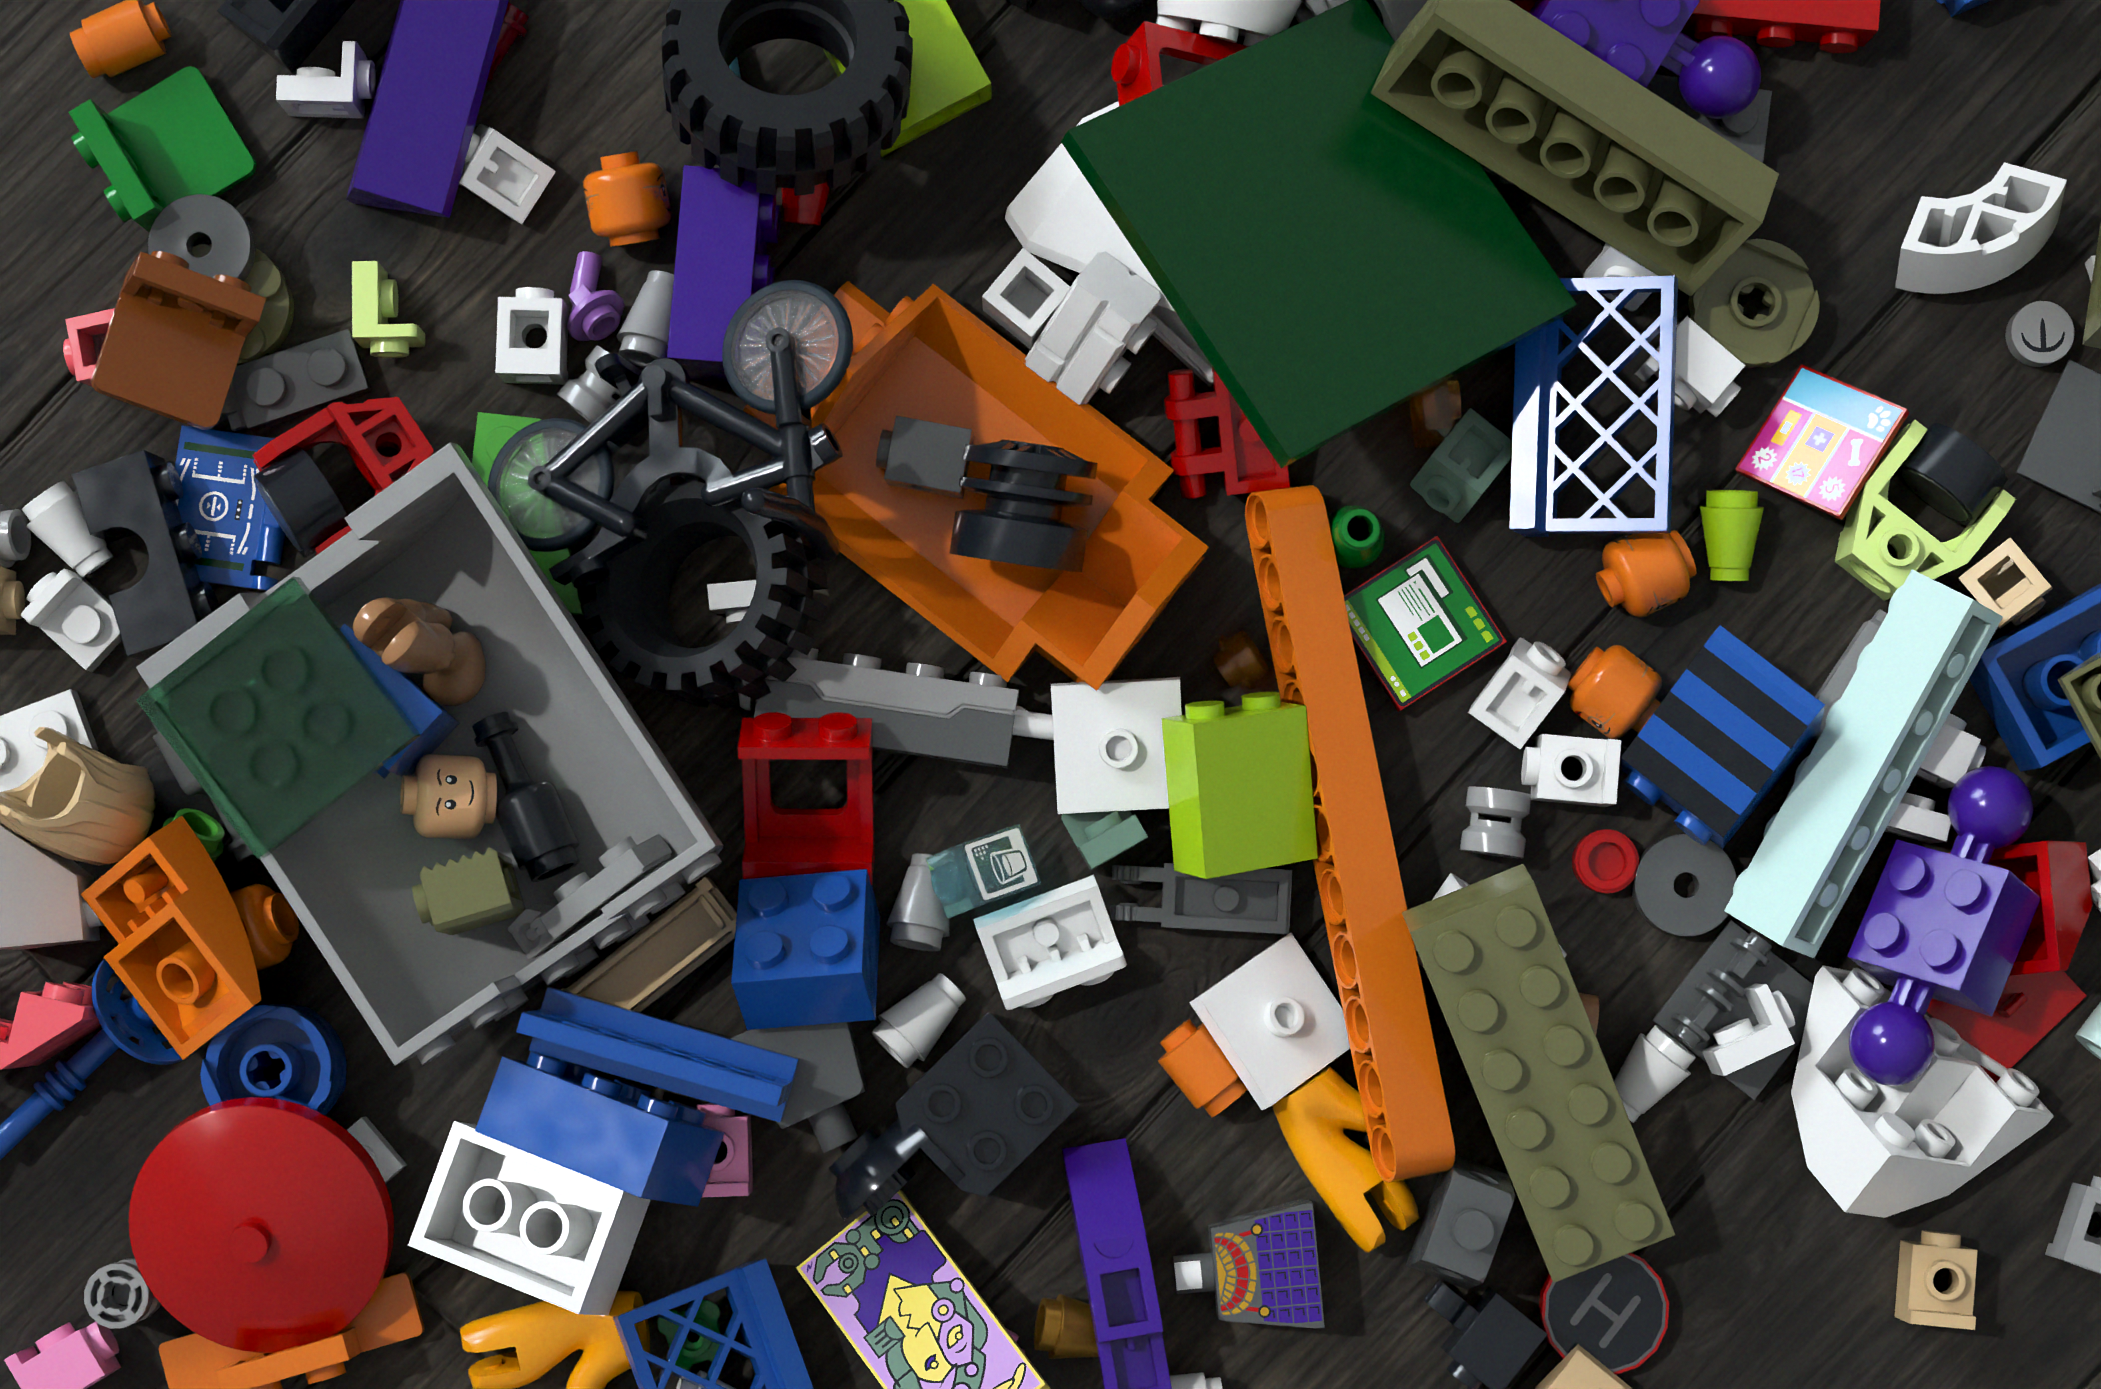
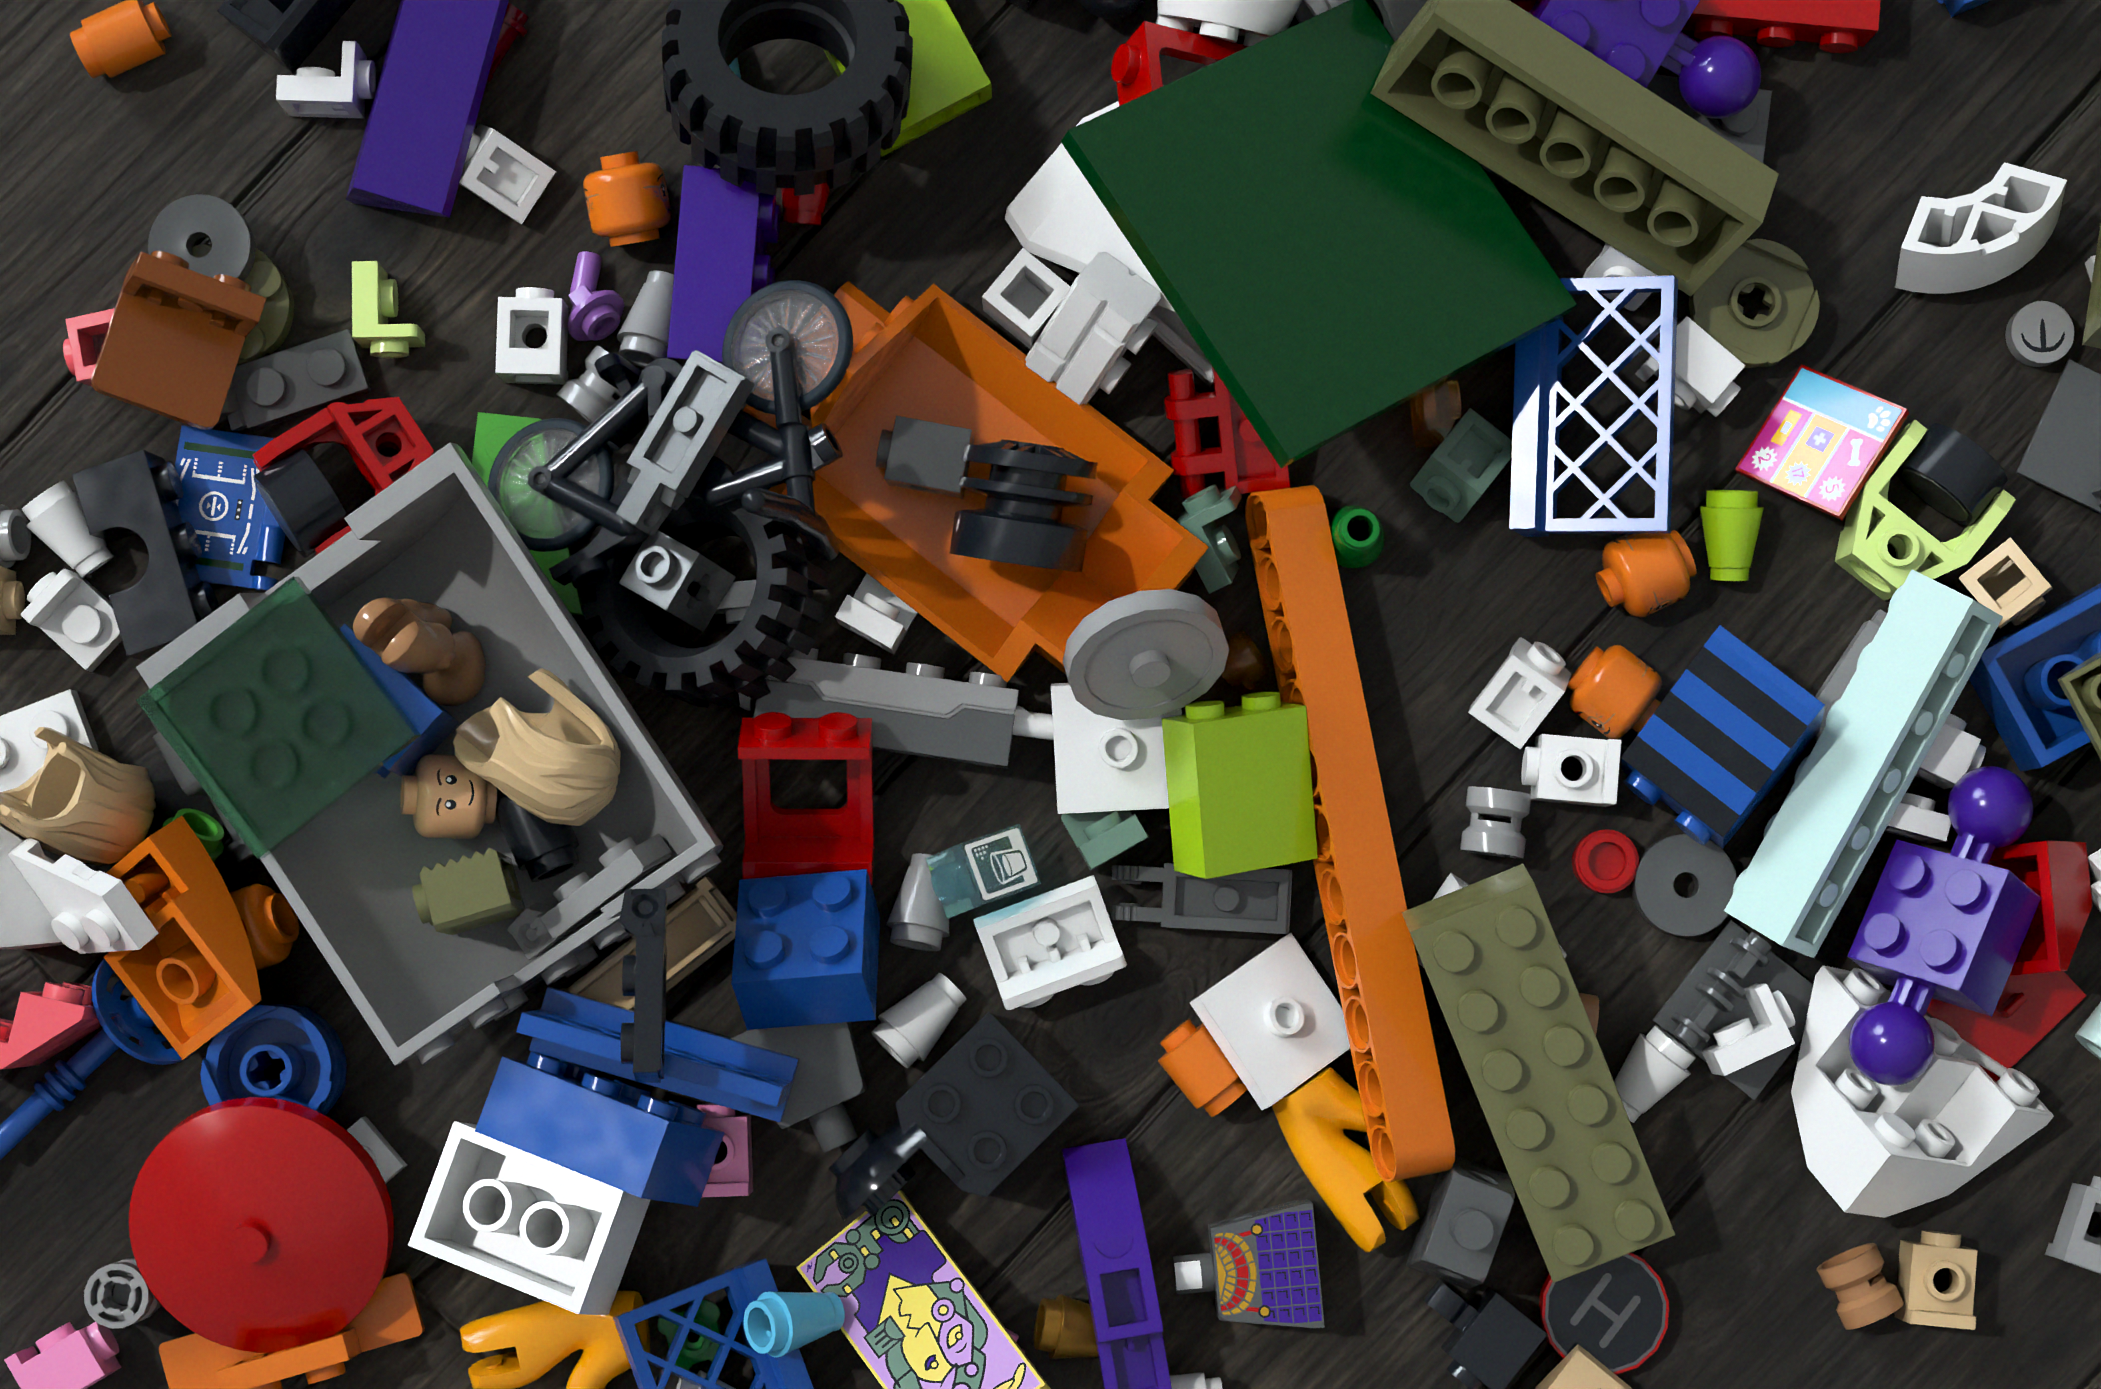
green bracket [68,66,257,233] -> none
tile [1344,536,1507,712] -> none
none -> white wing [7,838,159,954]
none -> tan hair [452,668,621,826]
none -> hinge [616,350,755,536]
none -> dark grey brick [619,530,736,632]
none -> black hinge [619,889,667,1083]
none -> medium azure cone [744,1292,845,1358]
none -> white bracket [835,573,918,655]
none -> light grey wheel [1063,589,1229,720]
none -> sand green bracket [1176,485,1242,594]
none -> medium nougat wheel [1816,1243,1904,1330]

